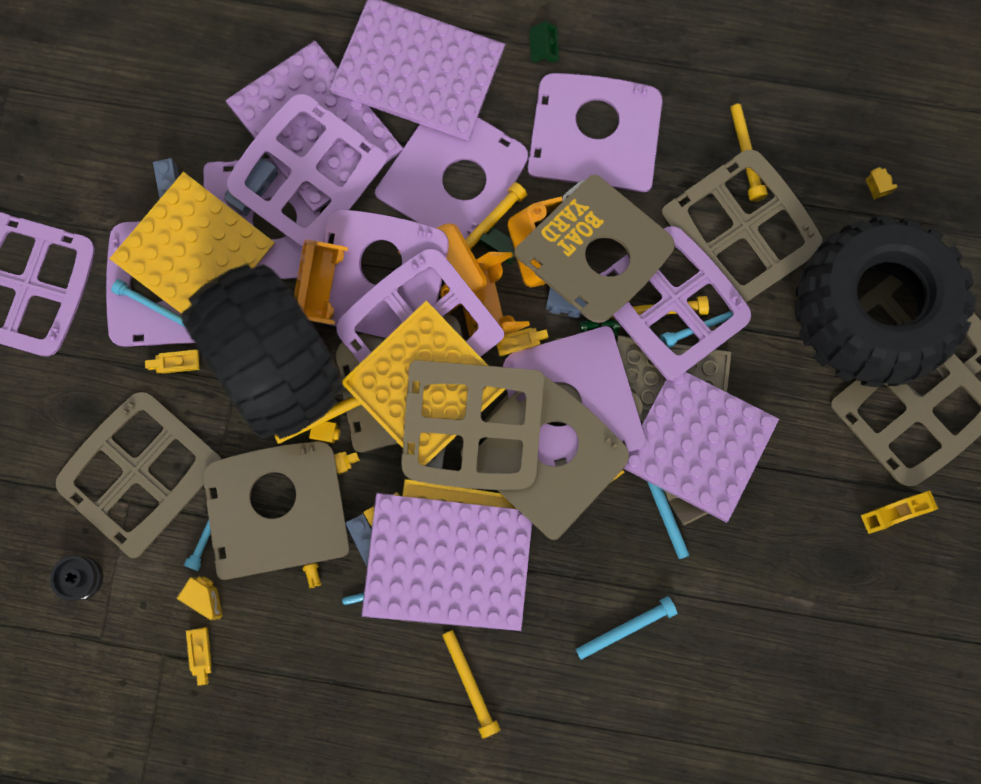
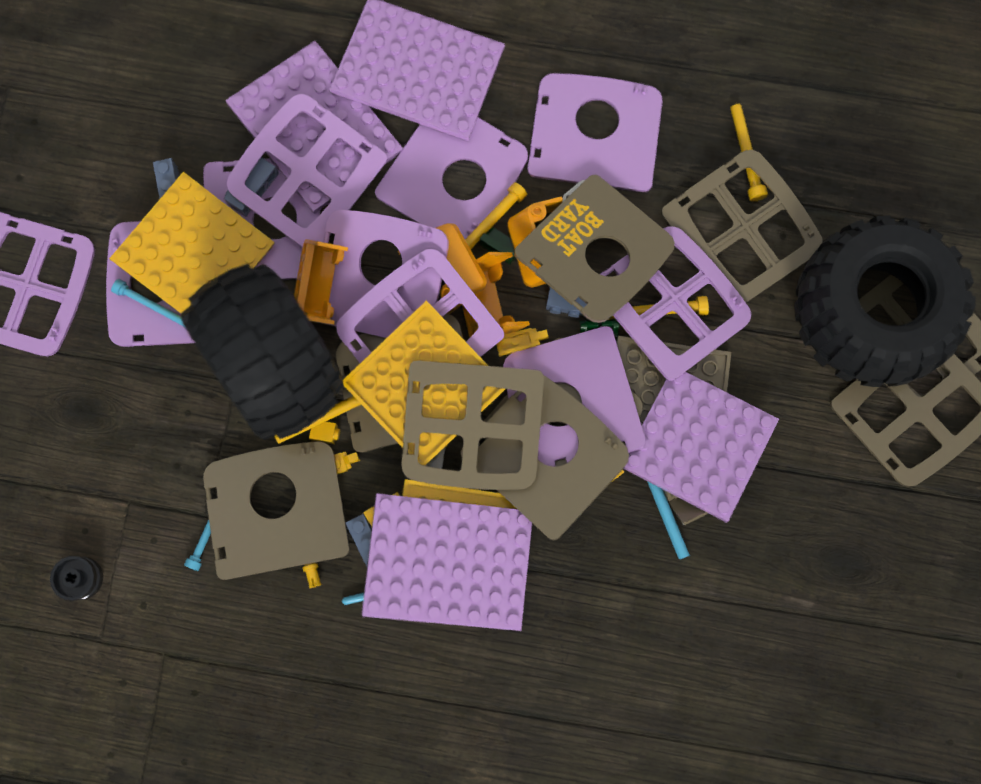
dark tan window [56,392,222,558] -> none
yellow hinge [145,350,200,374] -> none
yellow slope [177,576,223,620] -> none
yellow hinge [186,627,212,686] -> none
yellow piece [442,630,501,739] -> none
dark green panel [529,21,559,63] -> none
medium azure piece [575,596,678,660] -> none
medium azure piece [660,311,733,348] -> none
yellow arch [861,490,938,534] -> none
yellow brick [866,167,897,199] -> none

